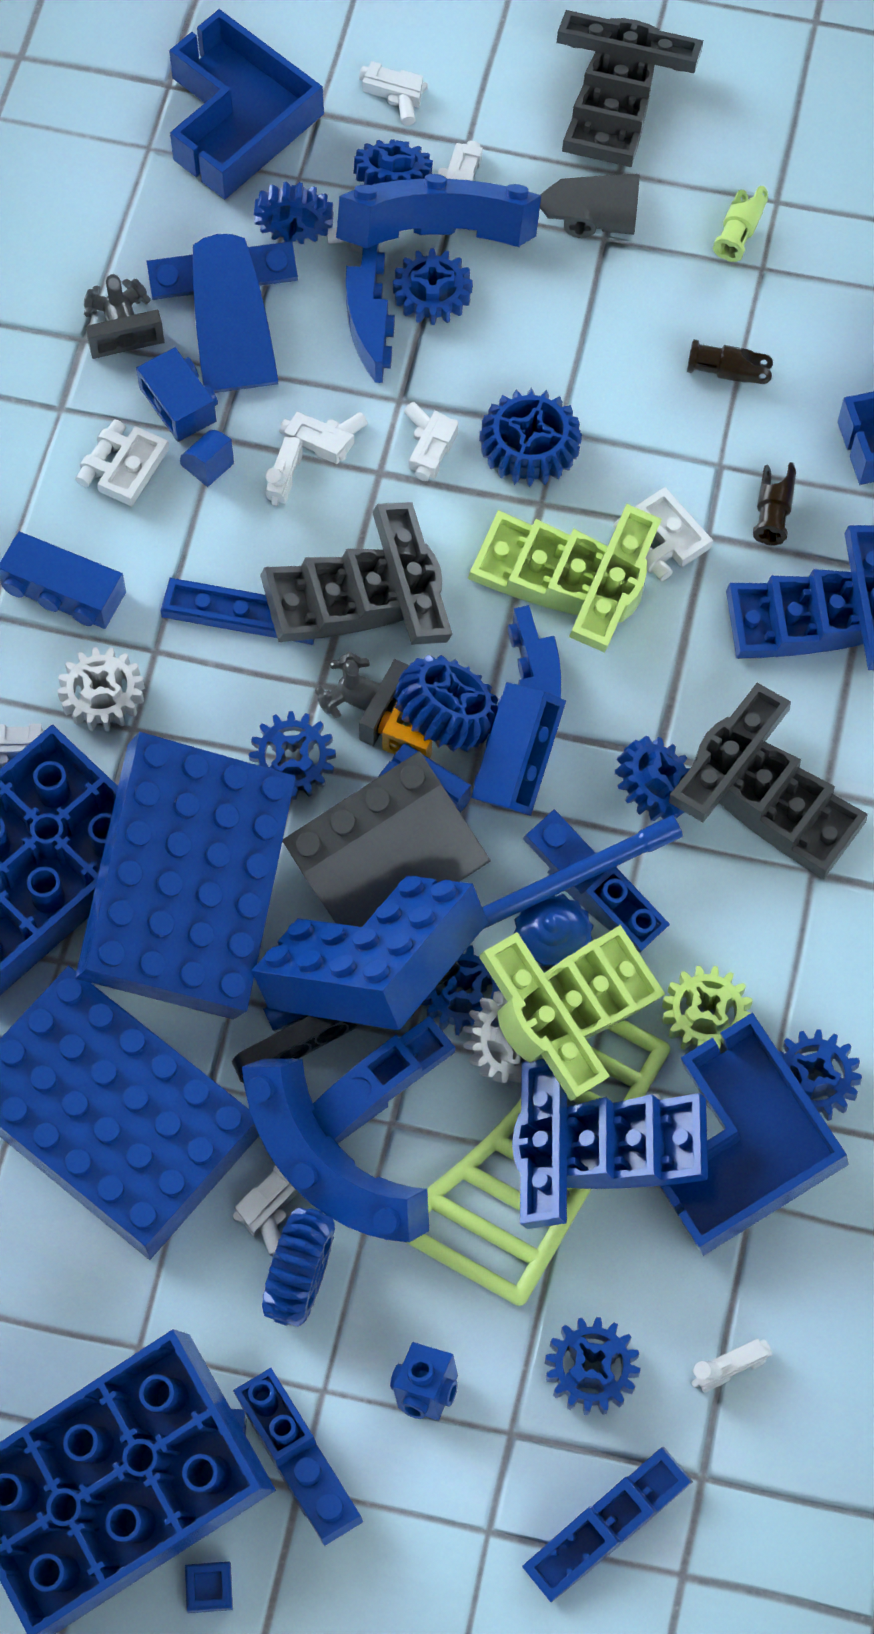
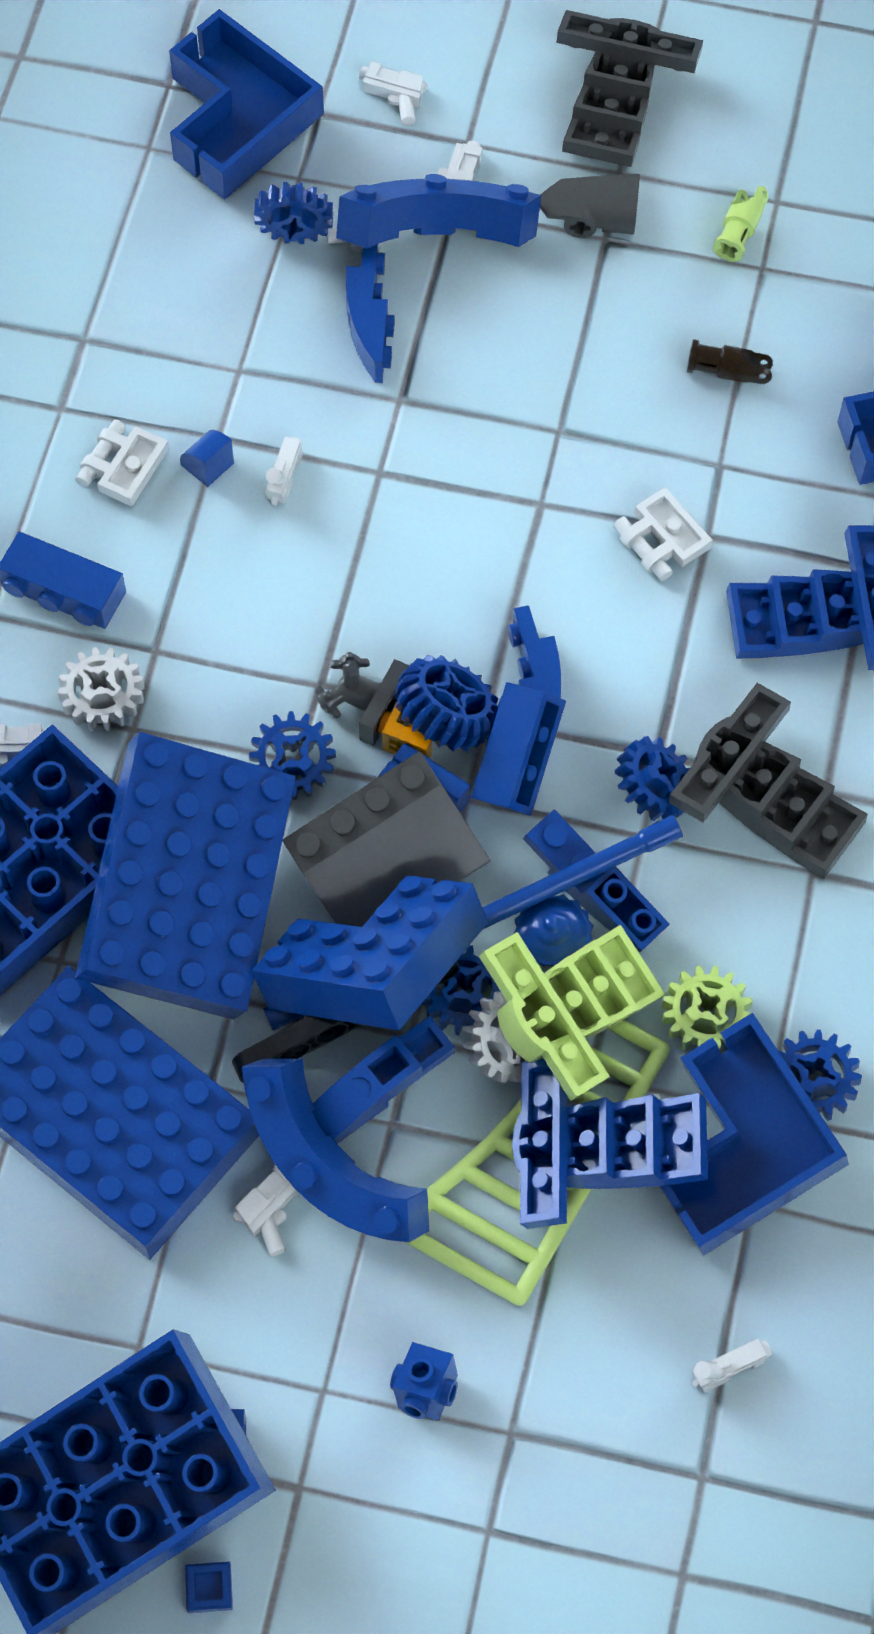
dark grey piece [84,274,165,359] -> none
blue brick [136,347,218,442] -> none
blue slope [146,234,298,393] -> none
blue tile [161,578,315,645] -> none
blue slope [233,1368,363,1546] -> none
dark grey slope [260,502,452,645] -> none
blue gear [262,1207,335,1327] -> none
white piece [279,412,368,464] -> none
blue gear [353,139,433,185] -> none
blue gear [393,248,473,325] -> none
white piece [404,402,458,481] -> none
yellowish green slope [468,504,662,653] -> none
blue gear [479,387,582,487] -> none
blue slope [522,1447,693,1602] -> none
blue gear [544,1317,641,1415] -> none
dark brown piece [753,462,796,545] -> none

